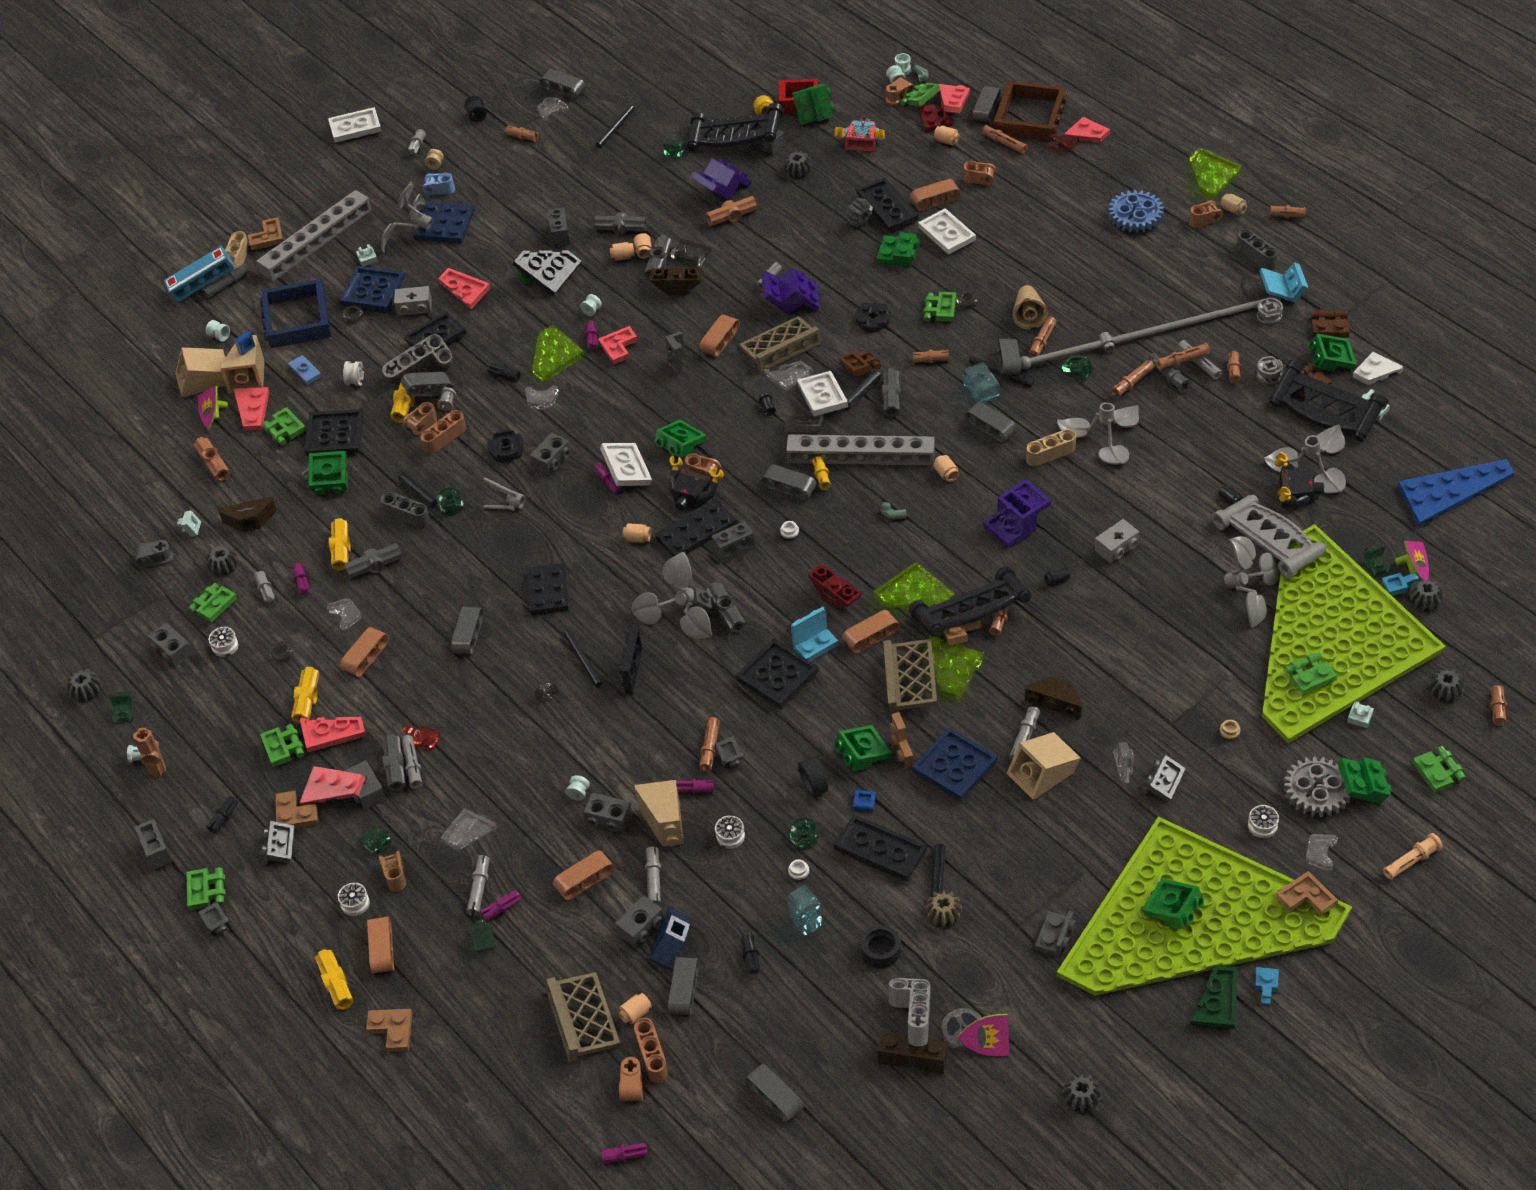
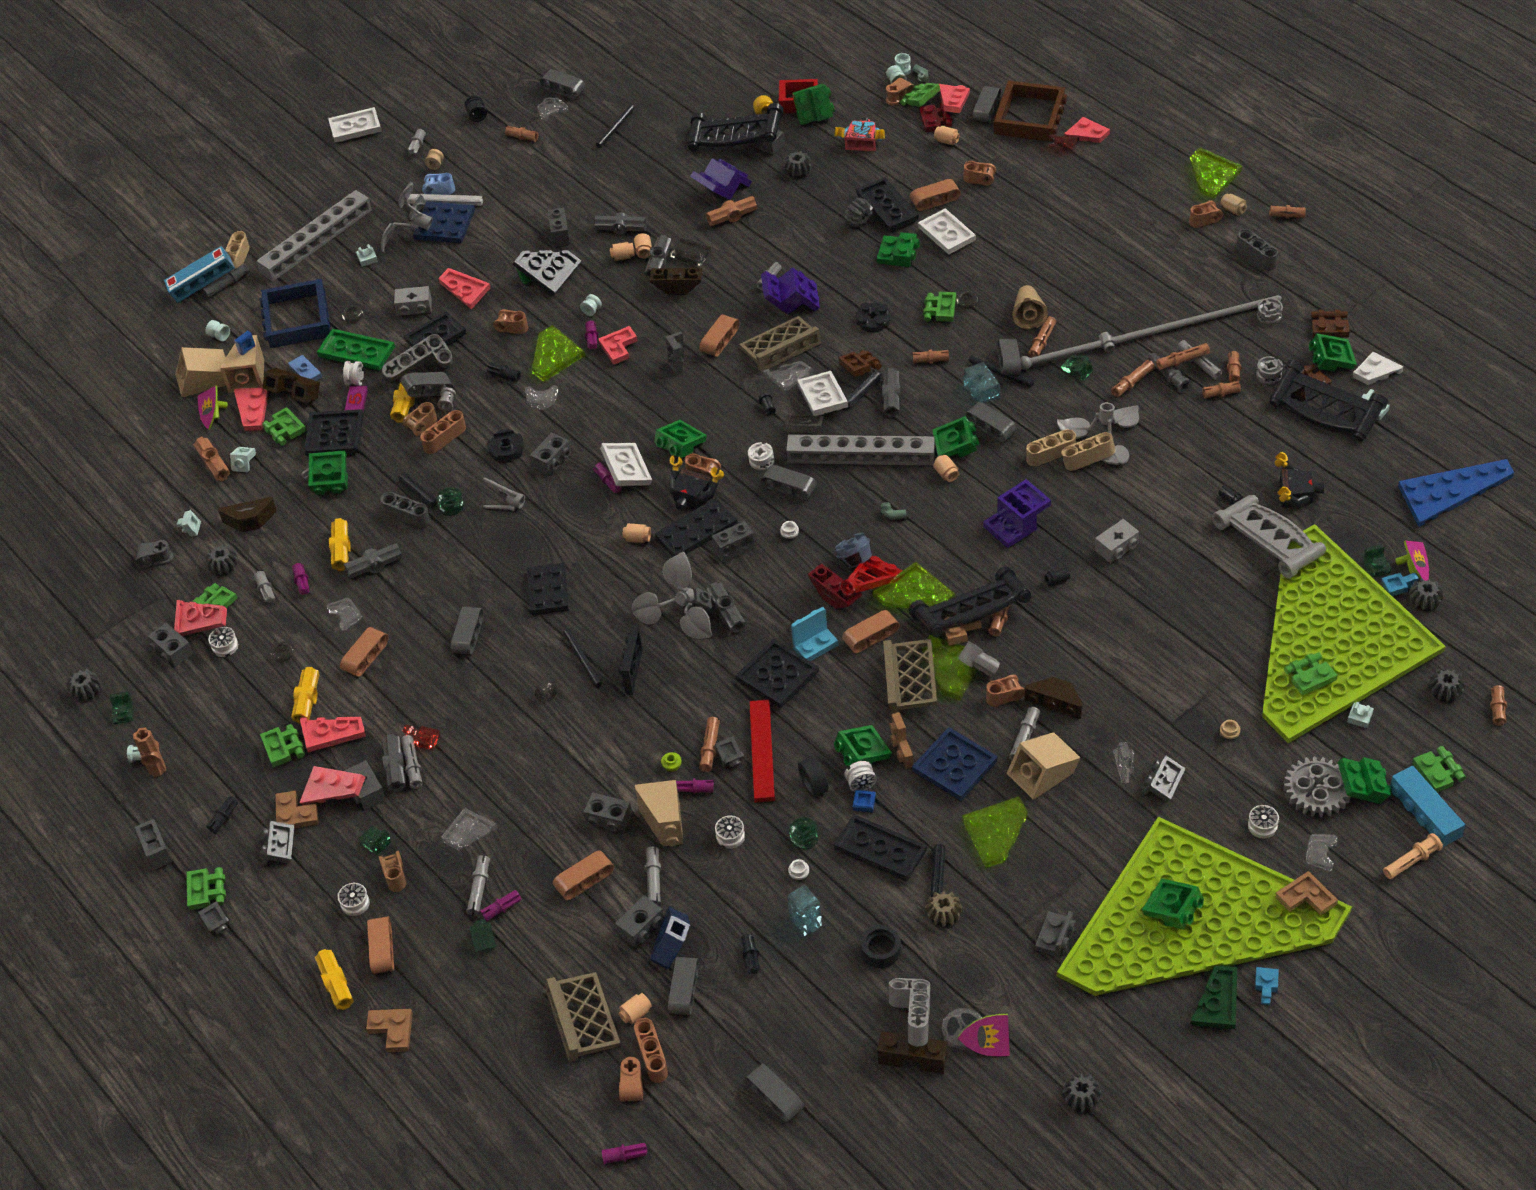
medium nougat plate [248,217,283,250] -> none
dark blue plate [339,266,405,312] -> none
light aqua wheel [565,775,590,801] -> none
clear green bracket [663,139,685,158] -> none
yellow pin [812,456,831,490] -> none
nougat pin [982,125,1028,154] -> none
medium blue gear [1108,190,1164,233] -> none
light grey plant [1224,536,1279,628] -> none
medium azure bracket [1260,263,1308,302] -> none
light grey plant [1264,425,1346,494] -> none
none -> coral wing [174,600,227,636]
none -> light aqua bracket [230,447,256,472]
none -> dark brown arch [262,368,320,403]
none -> green plate [317,329,395,371]
none -> magenta tile [345,386,368,413]
none -> white axle [408,194,483,206]
none -> nougat piece [493,309,529,334]
none -> lime plate [661,752,682,772]
none -> white wheel [748,442,774,470]
none -> red tile [750,700,775,802]
none -> sand blue cone [835,533,872,568]
none -> red plate [841,556,903,595]
none -> white wheel [845,761,877,791]
none -> green plate [932,416,979,458]
none -> light grey piece [958,641,1000,677]
none -> clear neon green plate [962,796,1028,868]
none -> nougat piece [986,675,1025,707]
none -> tan beam [1061,432,1116,471]
none -> nougat pin [1202,381,1241,399]
none -> dark azure brick [1390,766,1465,847]

